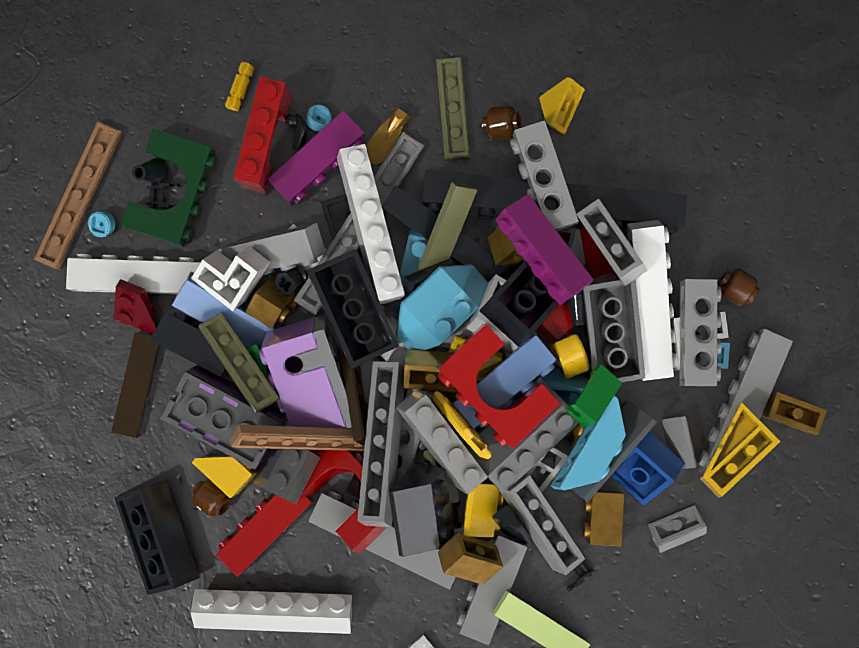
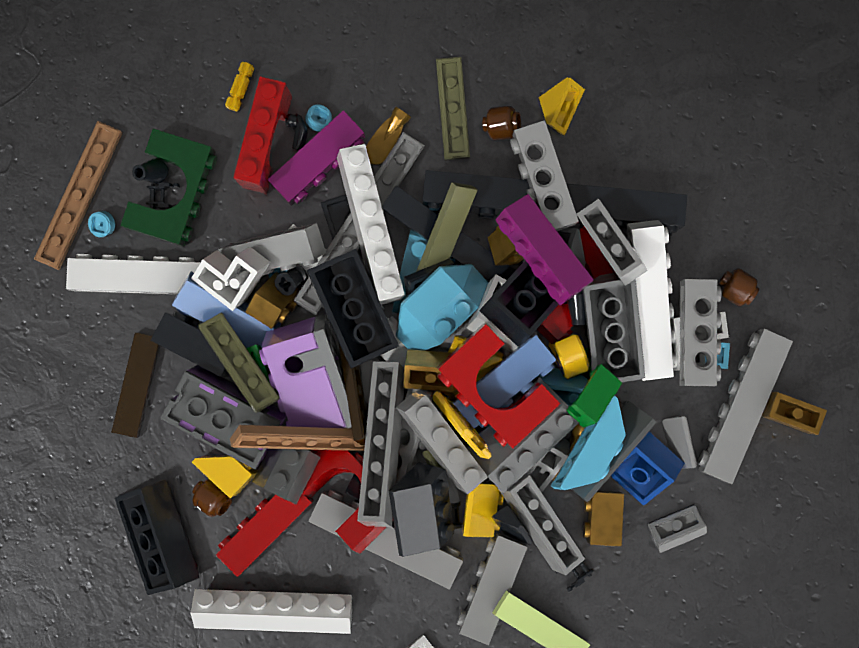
dark red wing [114,279,159,334] -> none
pearl gold brick [438,533,503,585] -> none
yellow wedge [700,403,781,498] -> none

